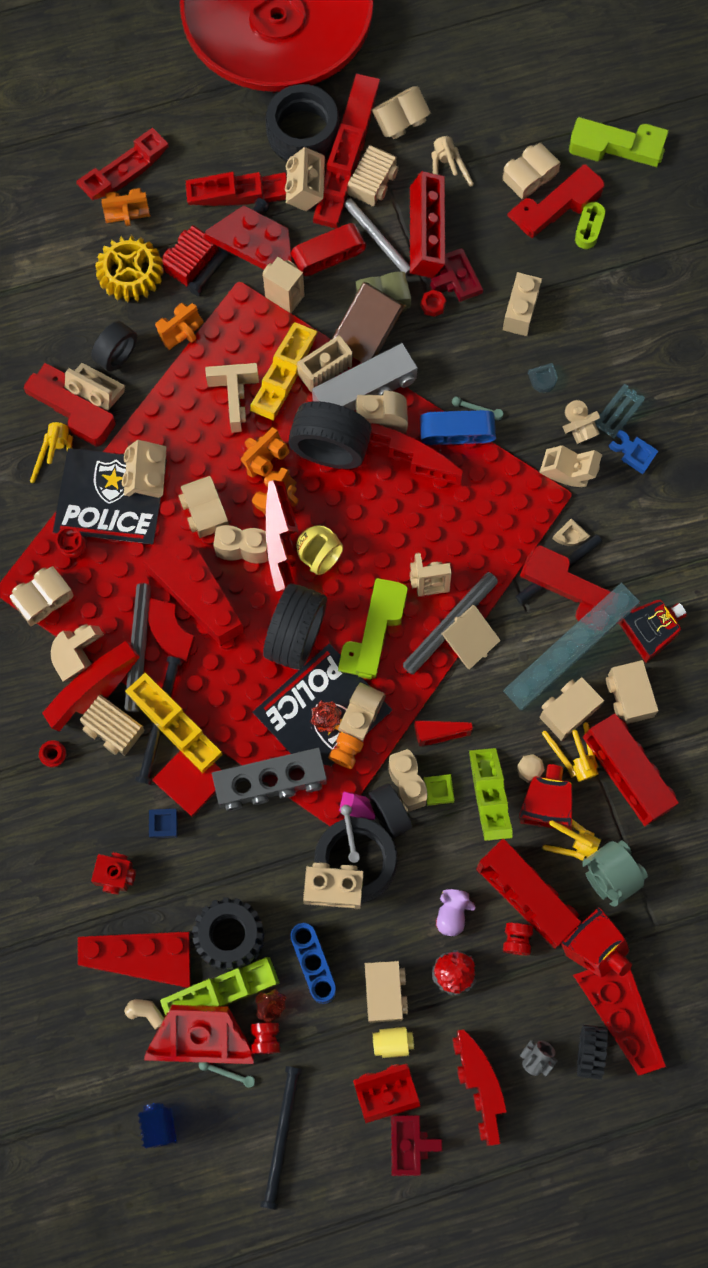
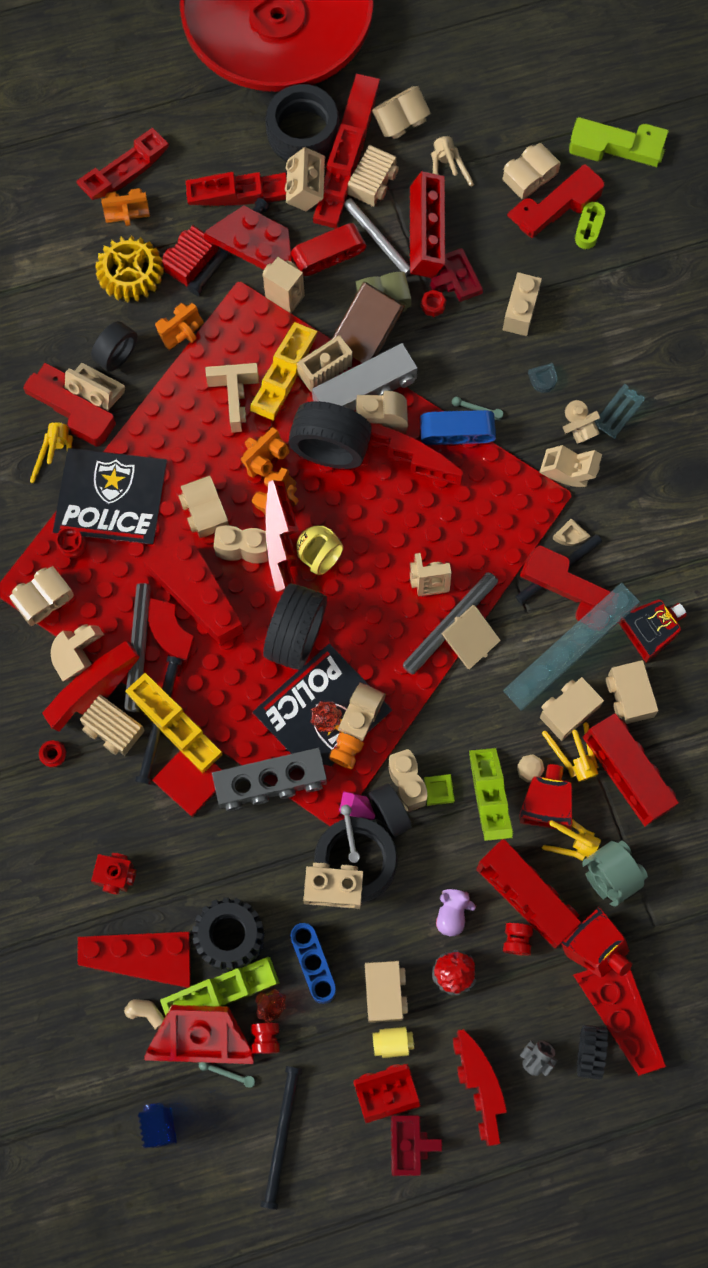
tan bracket [122,440,166,498] -> none
dark blue plate [149,809,178,839] -> none
lime piece [338,578,407,679] -> none
red slope [414,721,473,747] -> none
blue plate [609,430,658,474] -> none

